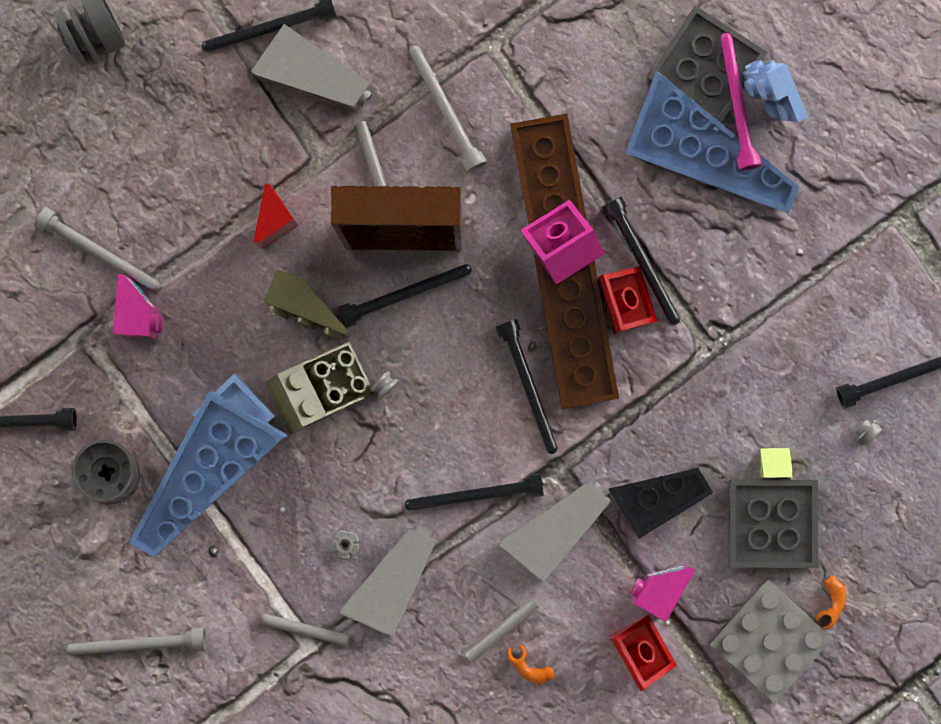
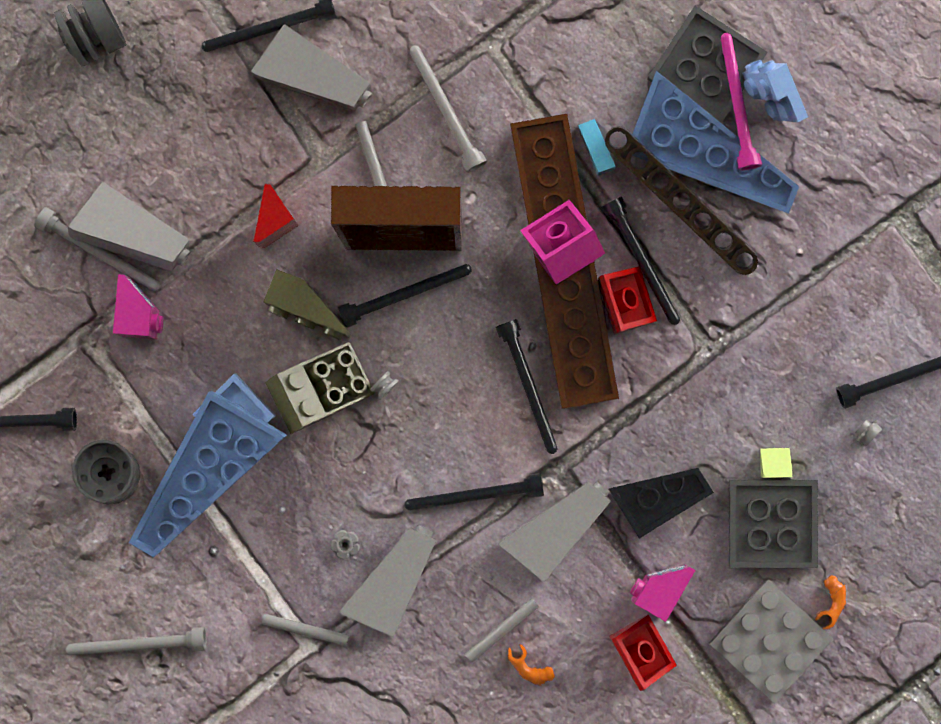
none -> light grey slope [68,182,191,271]
none -> medium azure piece [578,119,616,176]
none -> dark brown beam [605,126,758,275]

